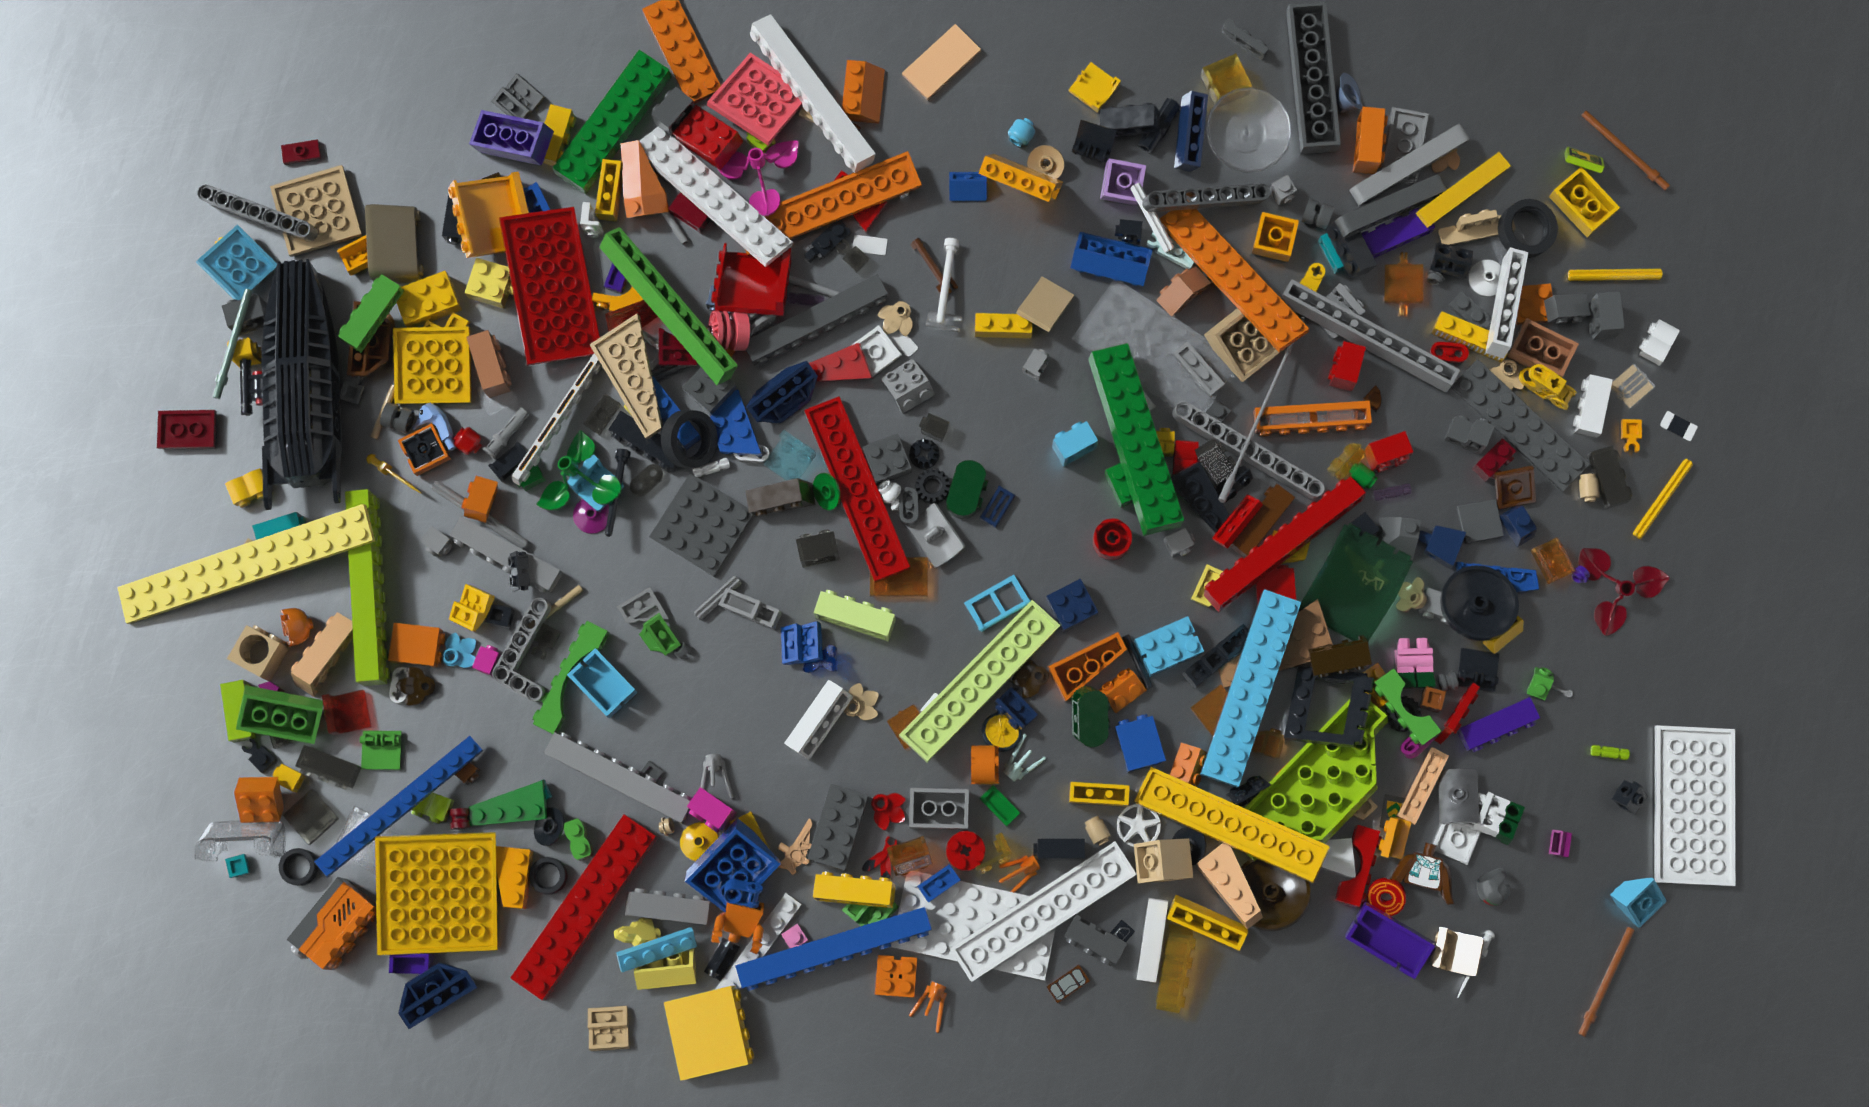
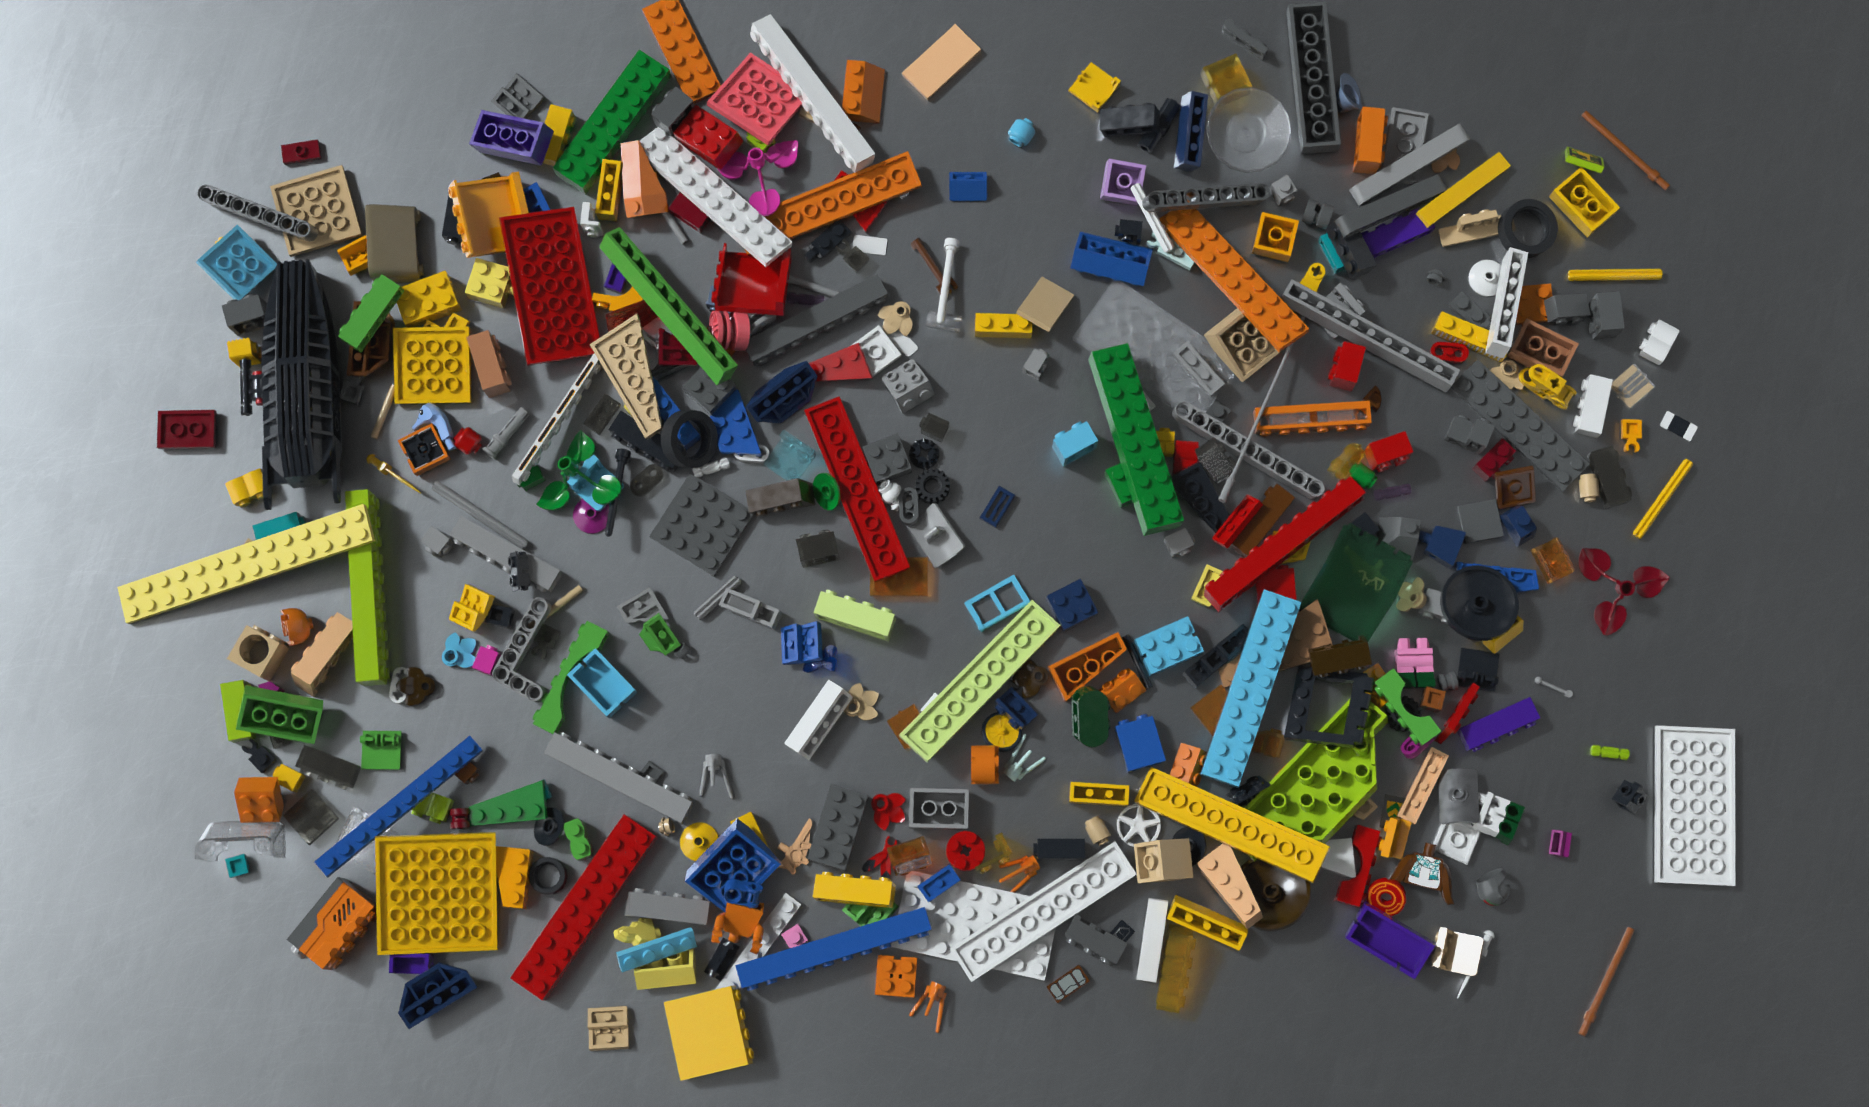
sand green bar [213,289,252,399] -> none
black tyre [278,848,318,886] -> none
clear red bracket [321,690,371,735] -> none
dark grey wheel [380,402,415,434] -> none
orange panel [388,623,445,668] -> none
orange piece [461,476,498,523] -> none
black hinge [488,441,527,482] -> none
dark pink brick [686,787,738,833] -> none
dark green brick [946,460,989,519] -> none
light orange panel [978,154,1063,202] -> none
green tile [979,785,1020,827] -> none
tan dish [1027,145,1064,179] -> none
black hinge [1072,120,1117,163] -> none
red brick [1092,518,1132,560] -> none
nougat brick [1156,267,1211,317] -> none
black hinge [1216,465,1253,503] -> none
clear orange plate [1384,252,1423,316] -> none
black brick [1430,242,1473,279] -> none
bright green bracket [1527,667,1554,700] -> none
dark purple plate [1572,566,1590,583] -> none
medium azure slope [1610,877,1667,928] -> none

